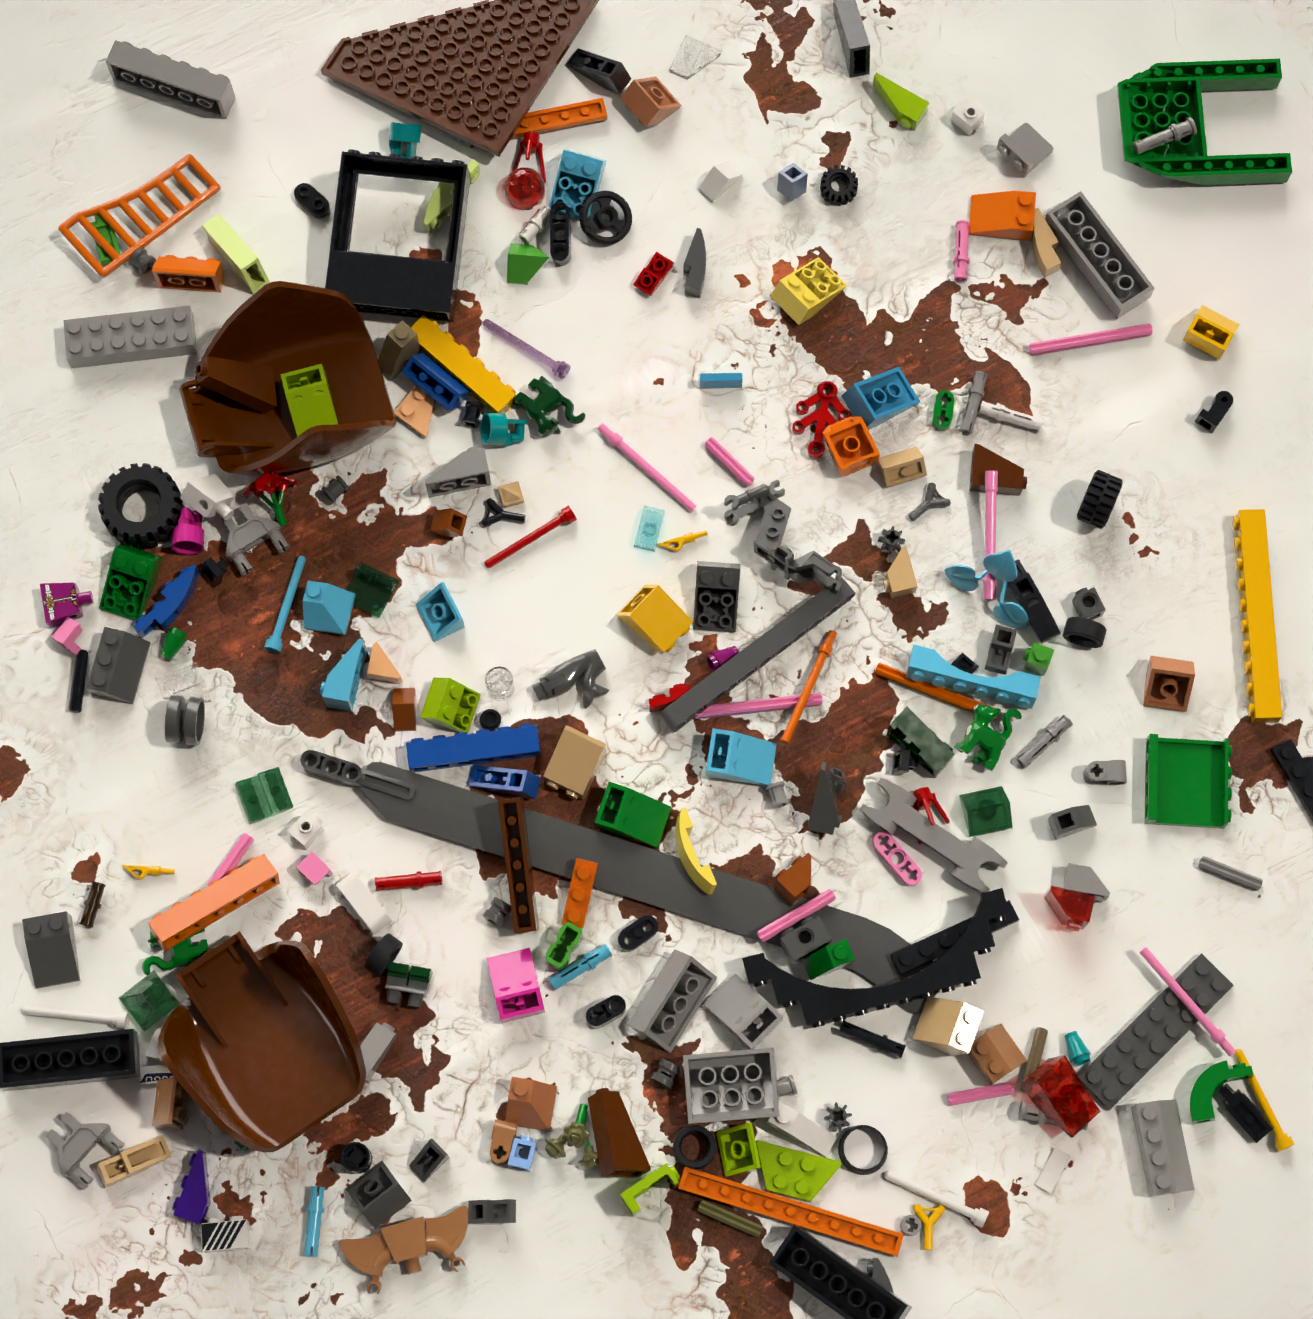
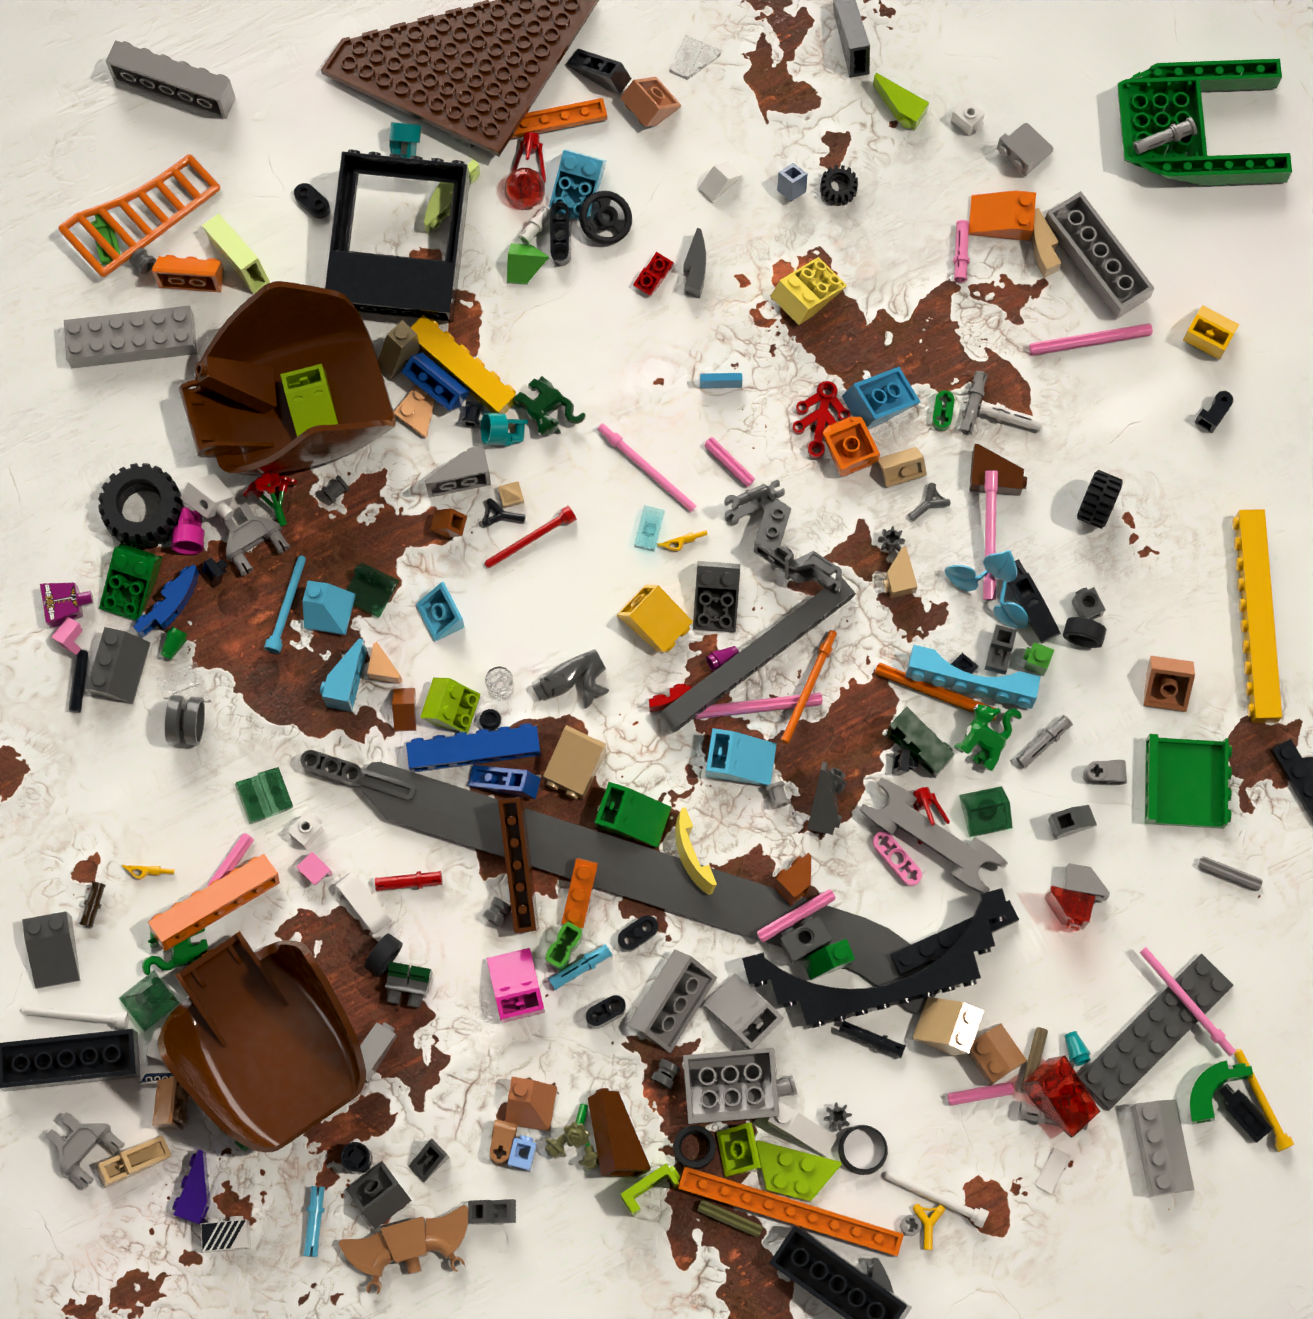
clear purple piece [483,319,571,380] -> none

